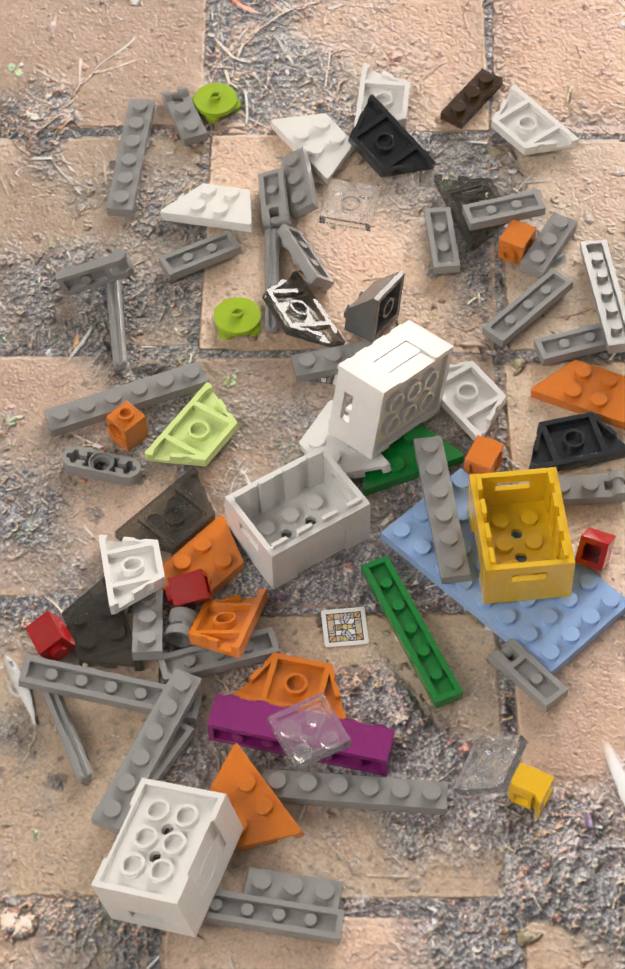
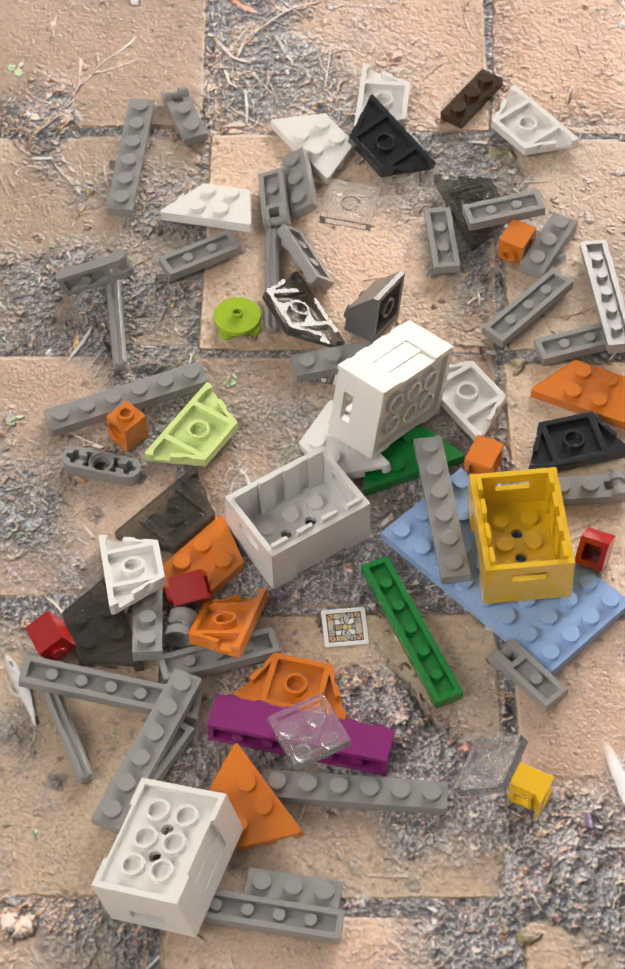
lime piece [191,83,241,123] -> none

